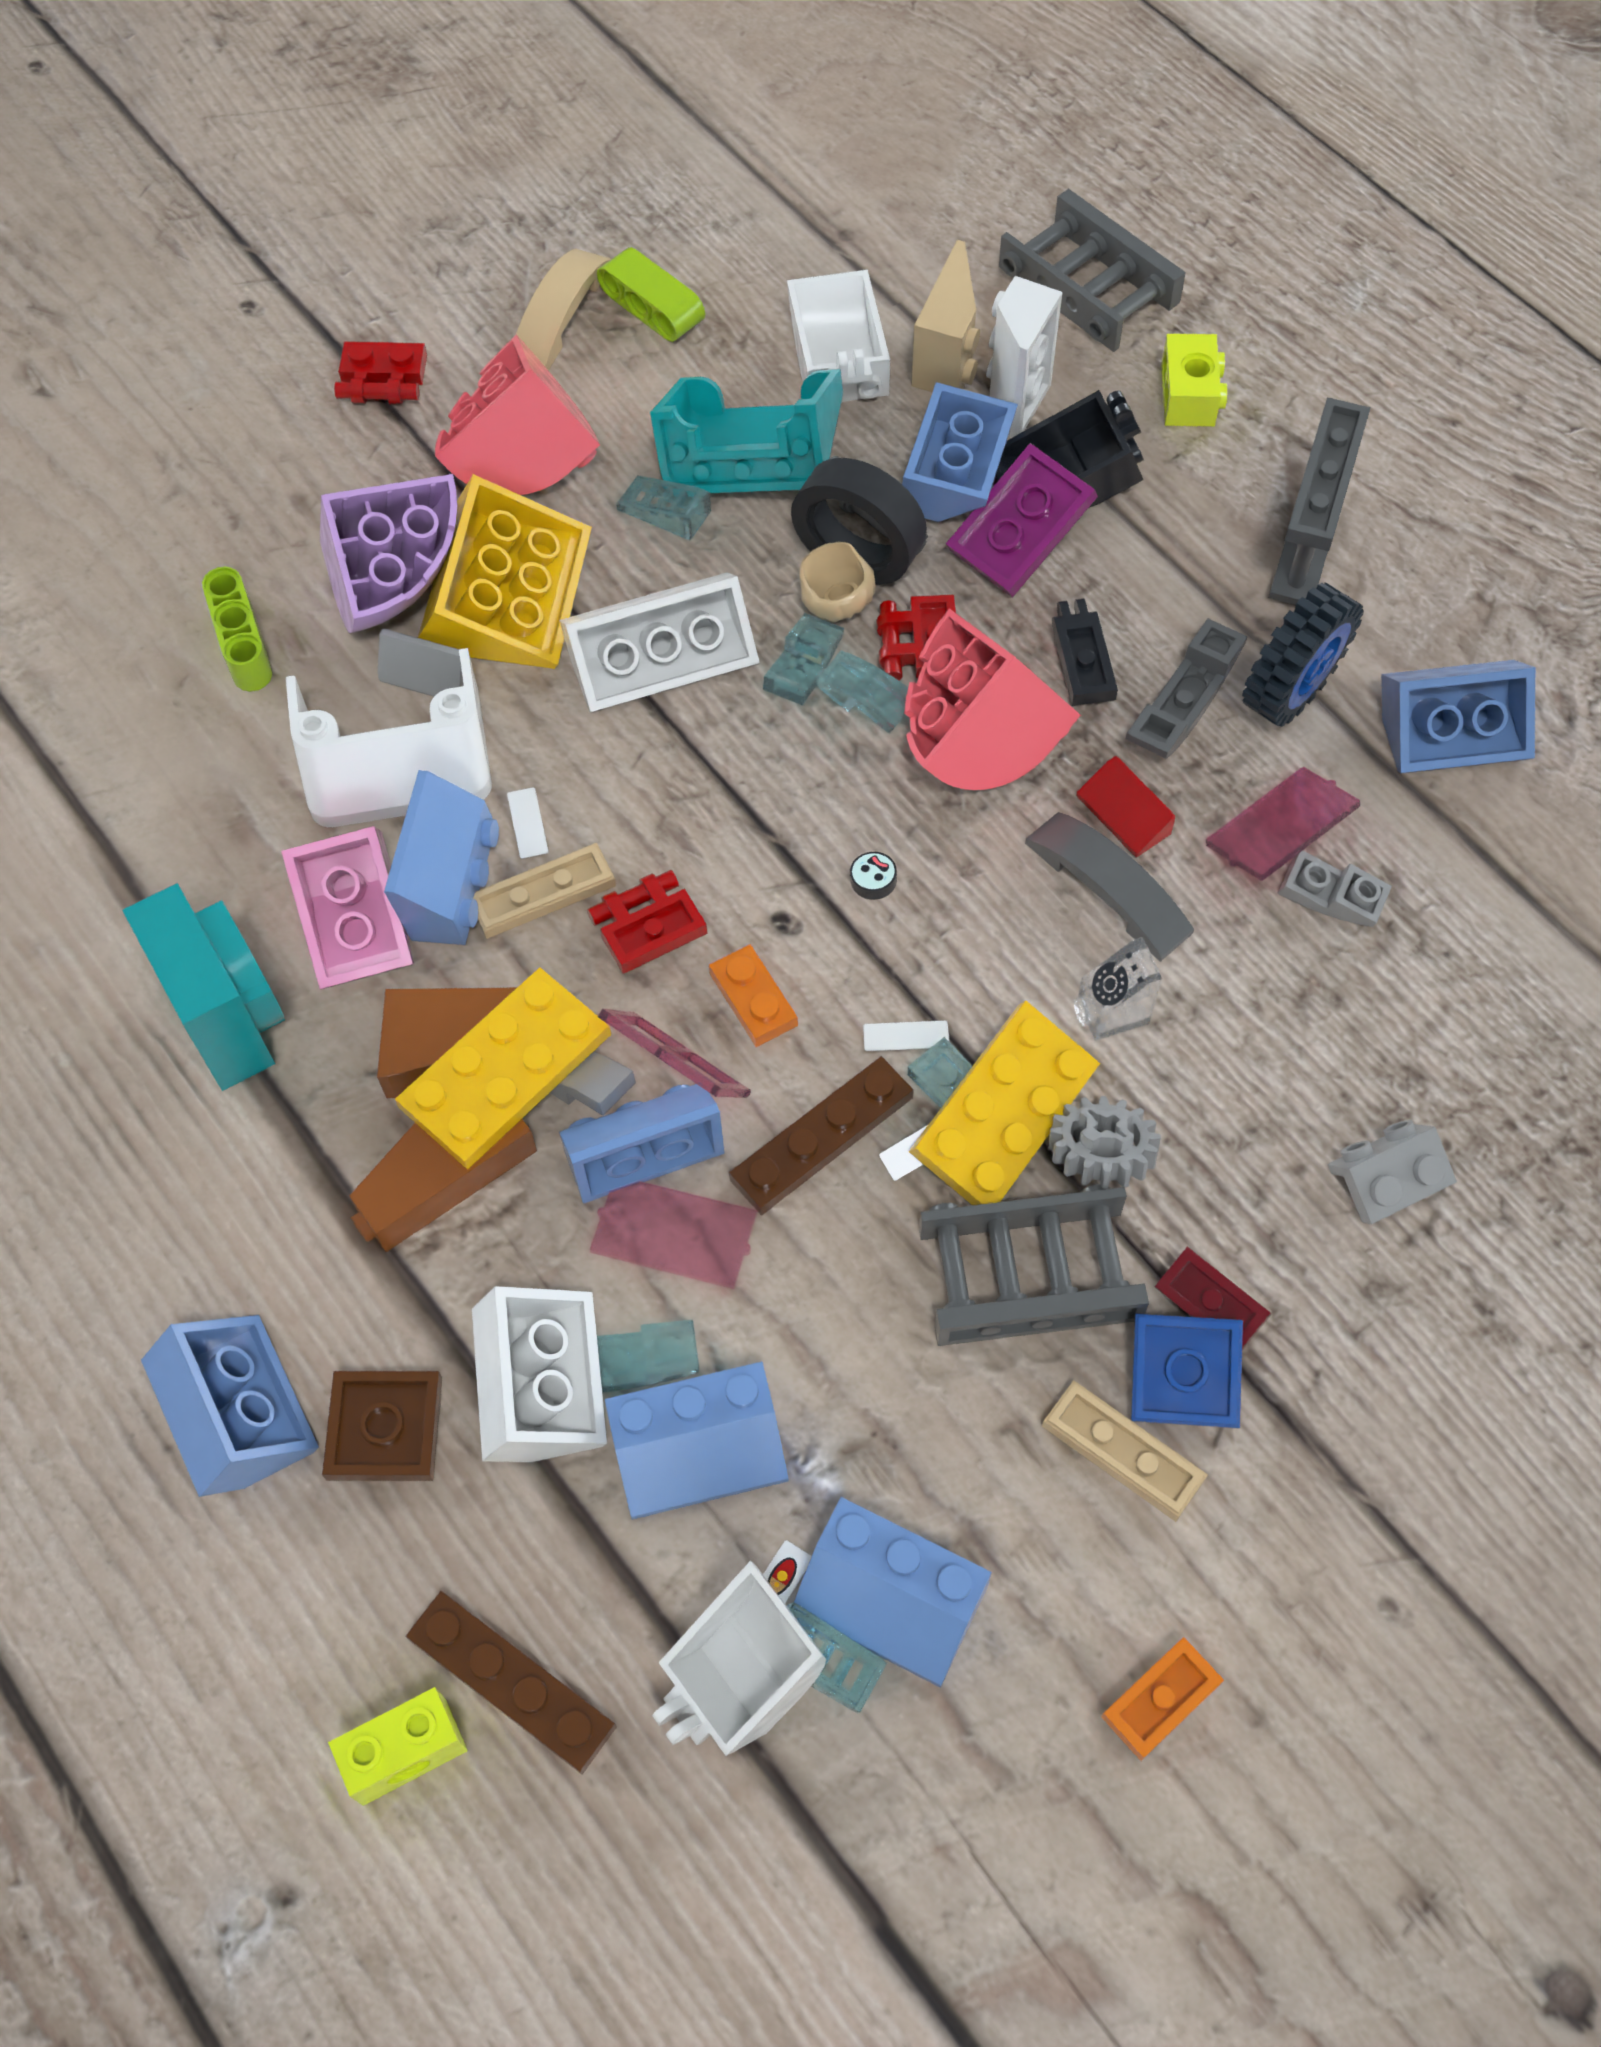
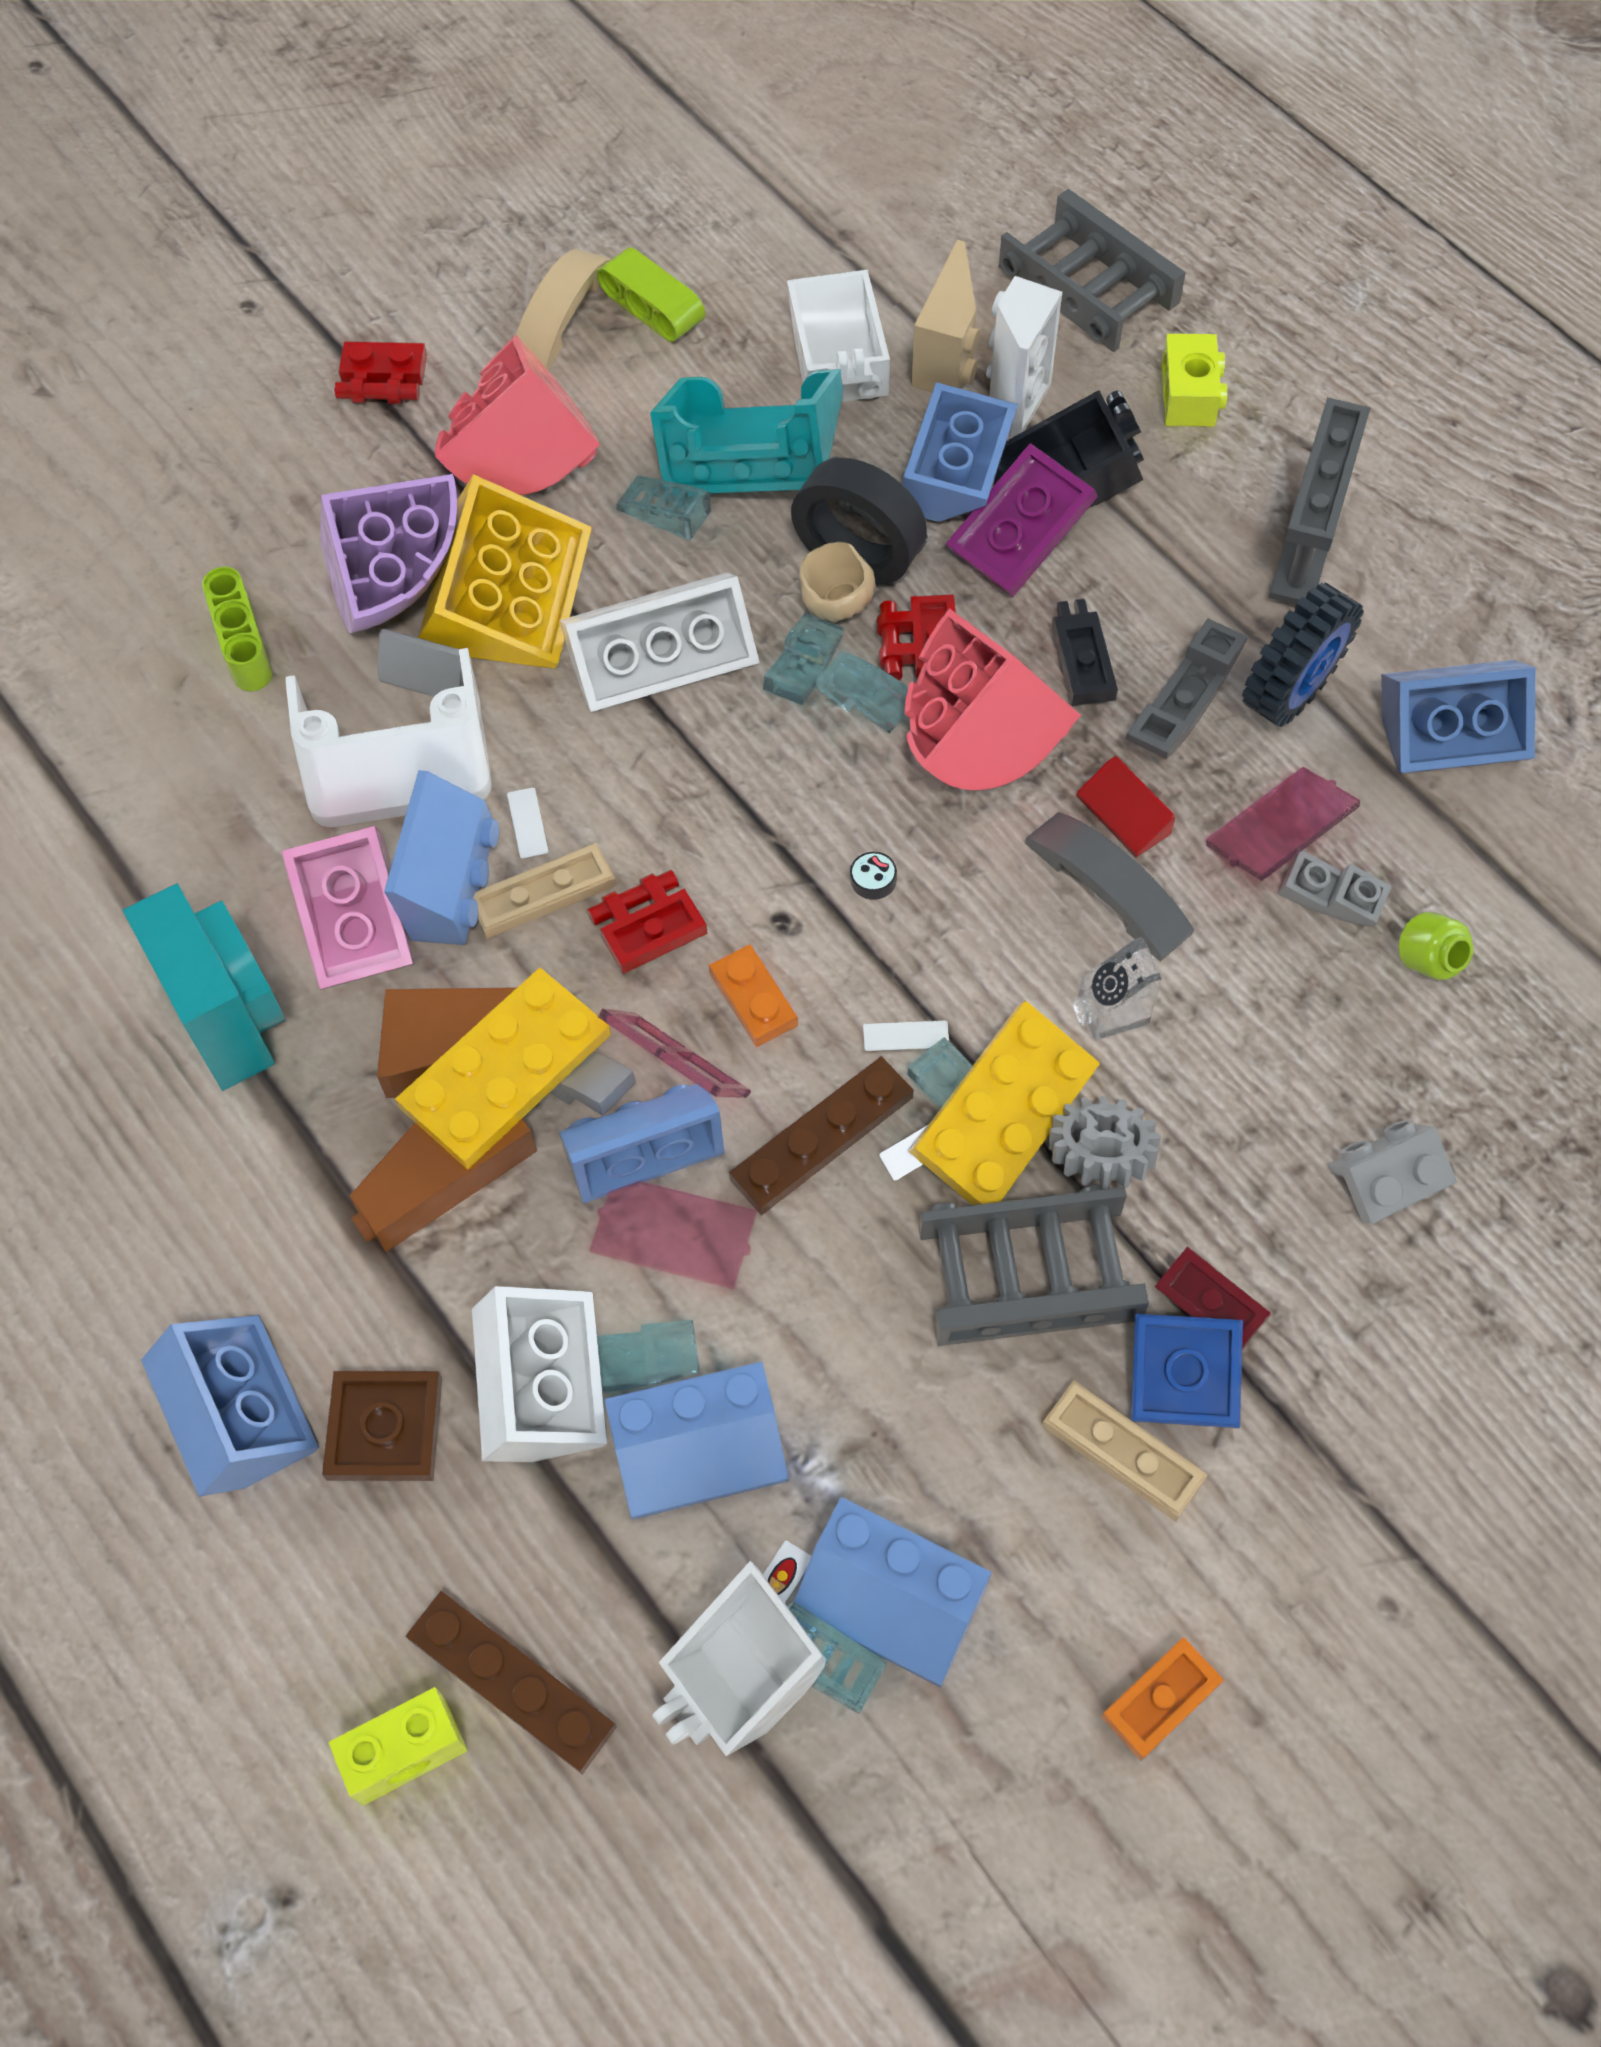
none -> lime head [1398,912,1474,980]

